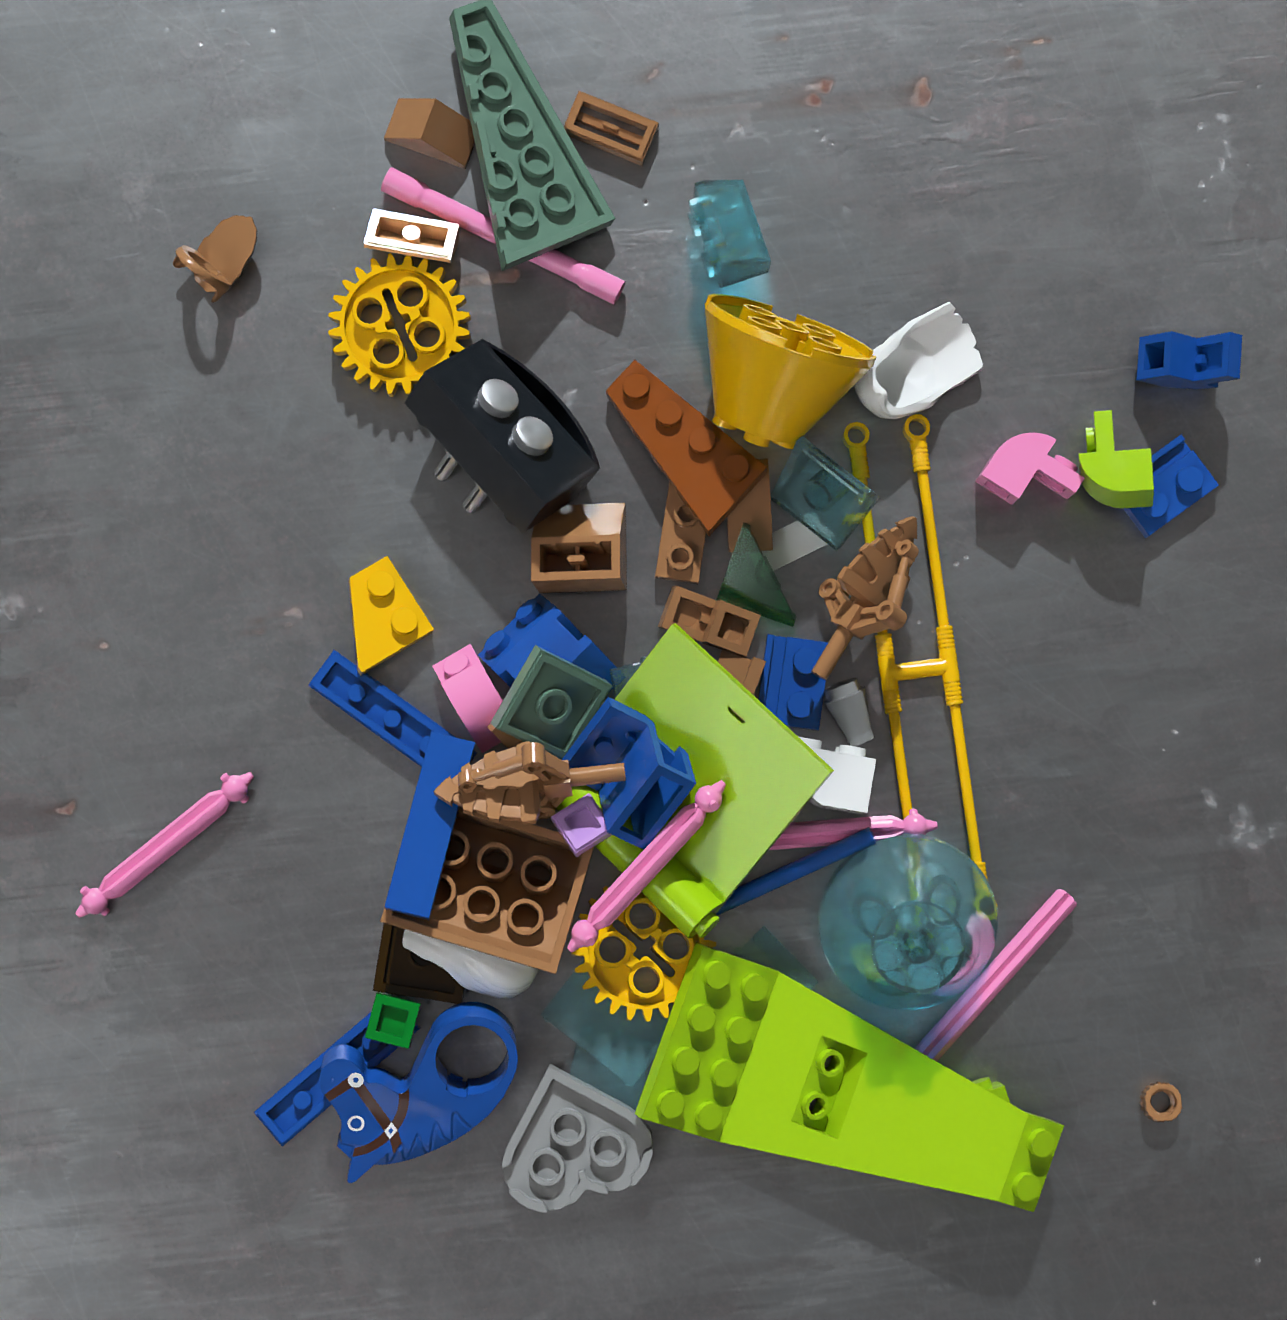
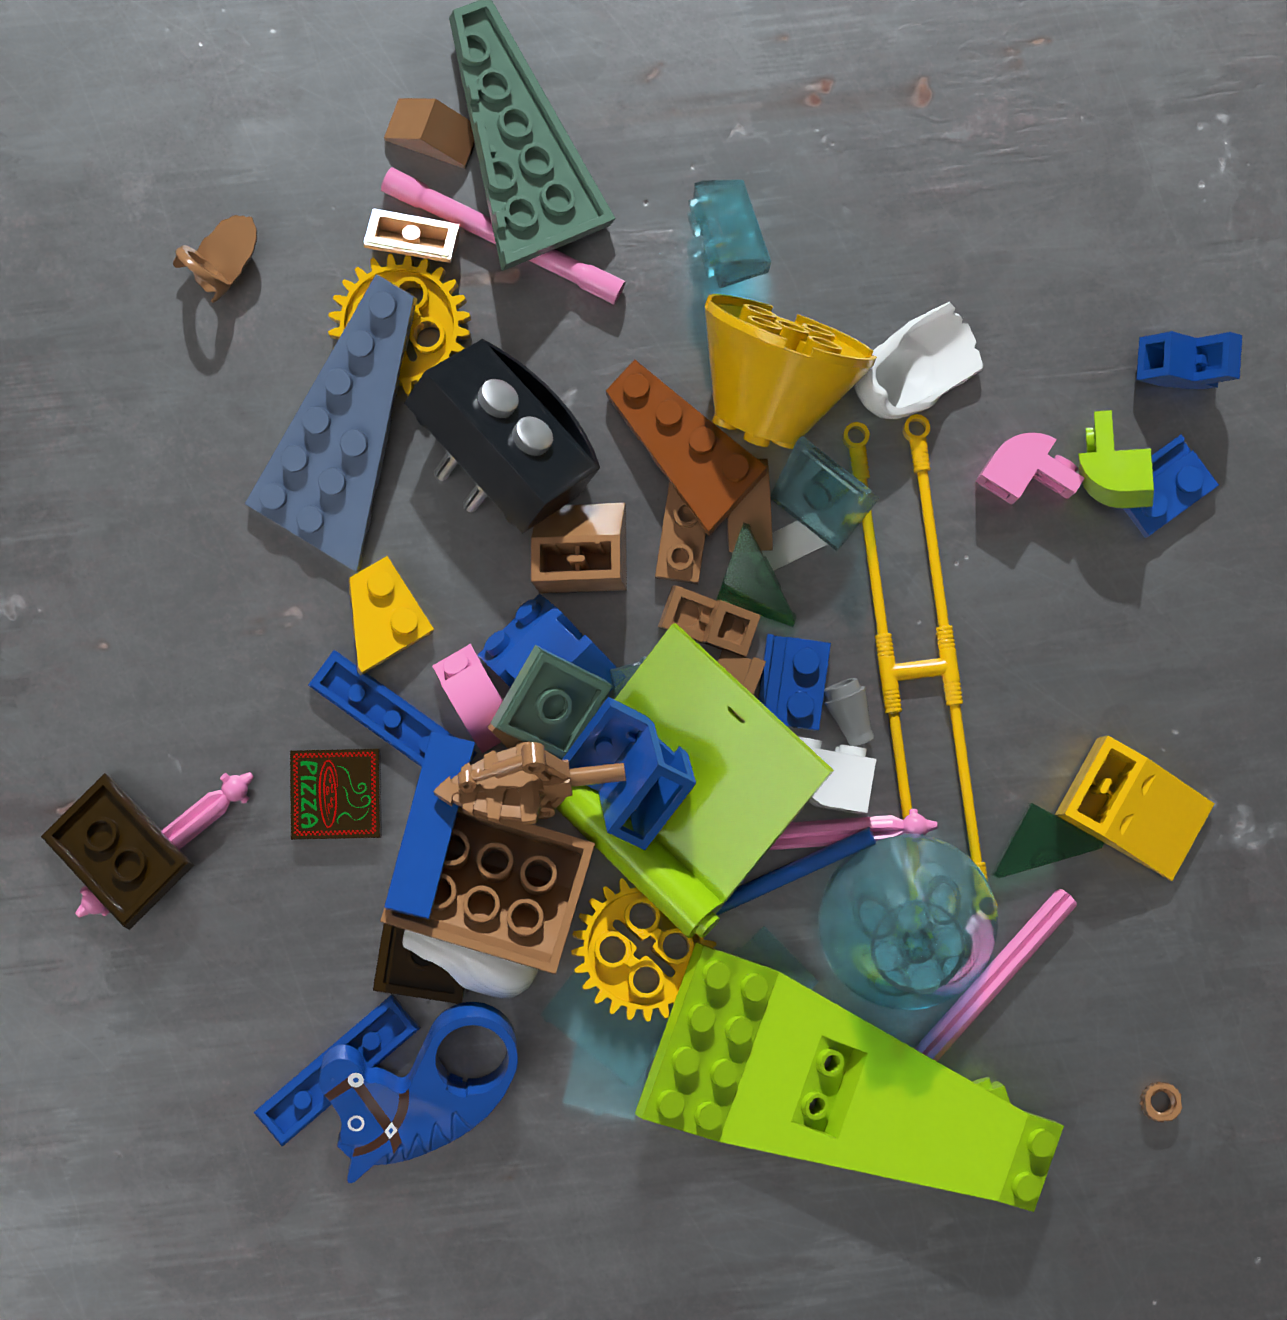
green plate [365,992,422,1049] -> none
light grey plate [502,1064,653,1213] -> none
lavender tile [551,793,612,857] -> none
medium nougat tile [564,91,659,166] -> none
bright pink wheel [567,780,726,952] -> none
medium nougat bar [811,516,919,681] -> none
none -> dark brown tile [41,773,194,930]
none -> sand blue wing [245,274,417,572]
none -> dark brown tile [290,749,382,840]
none -> clear green tile [991,803,1104,878]
none -> yellow slope [1055,735,1215,881]

